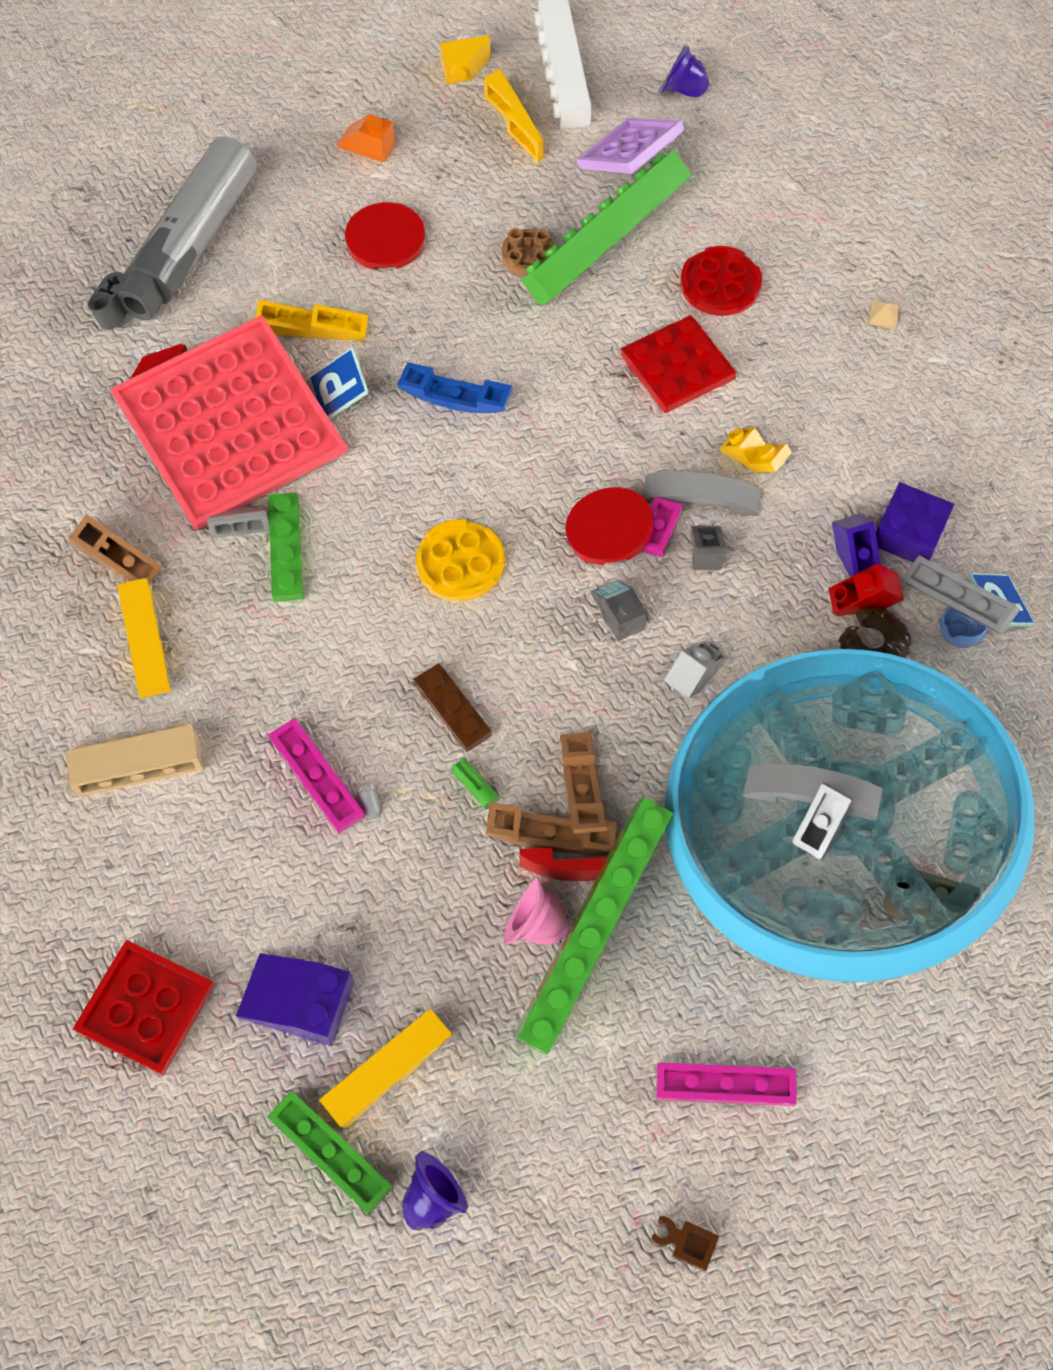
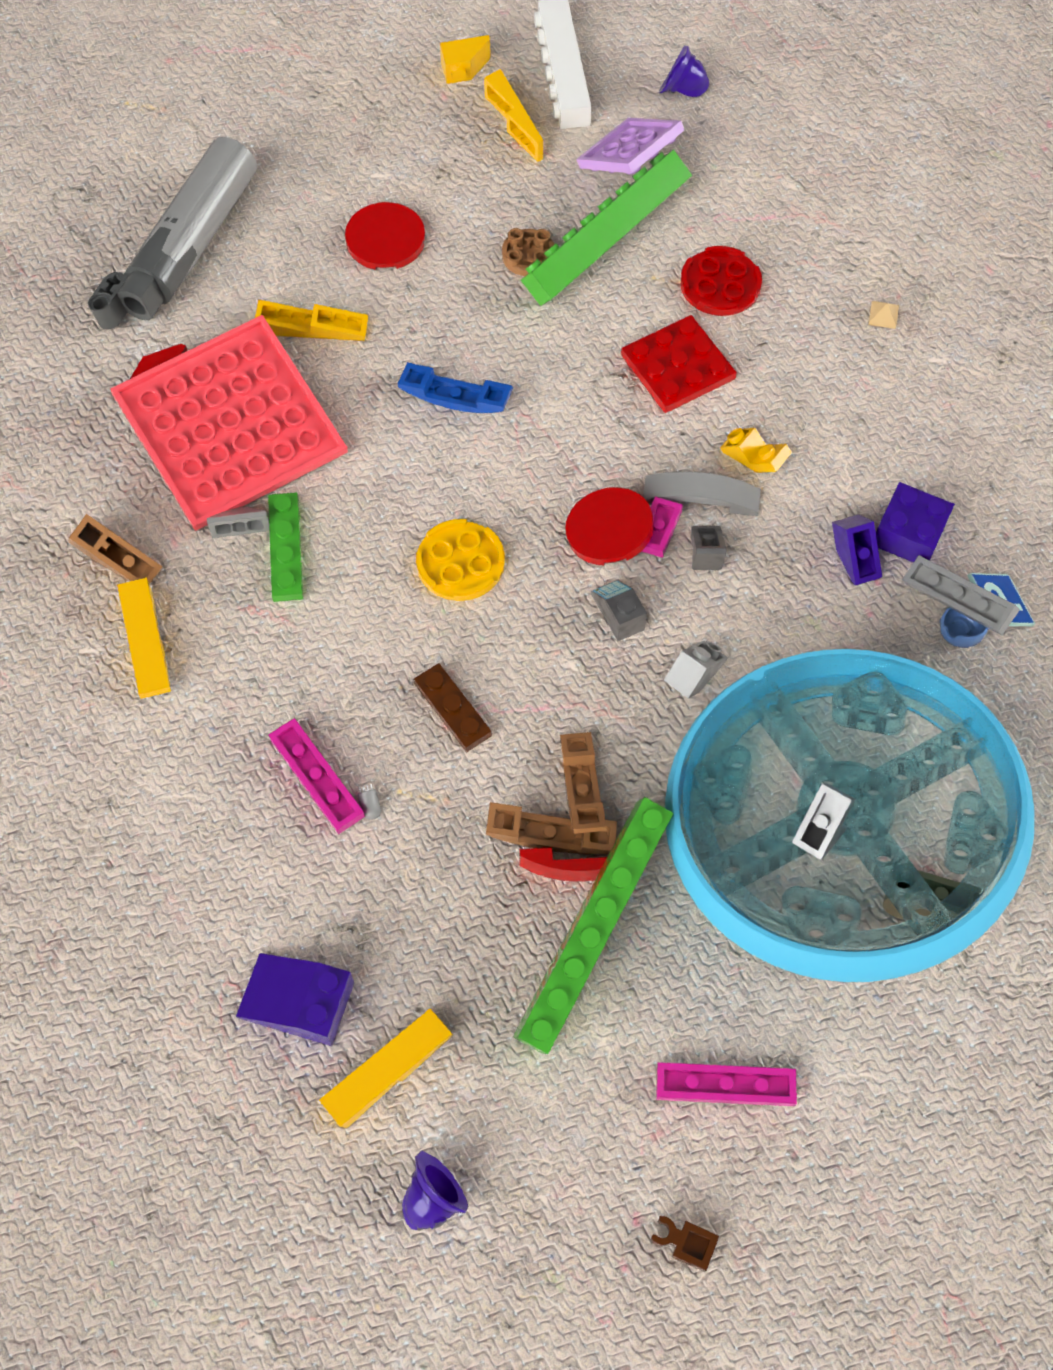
tan brick [65,724,203,797] -> none
red plate [72,939,215,1076] -> none
bright green plate [267,1090,393,1215] -> none
blue piece [309,348,369,419] -> none
orange slope [337,114,395,162] -> none
bright green piece [452,758,499,809] -> none
bright pink piece [503,877,570,946] -> none
light grey slope [743,764,882,821] -> none
red slope [828,564,904,616] -> none
dark brown piece [838,606,912,659] -> none

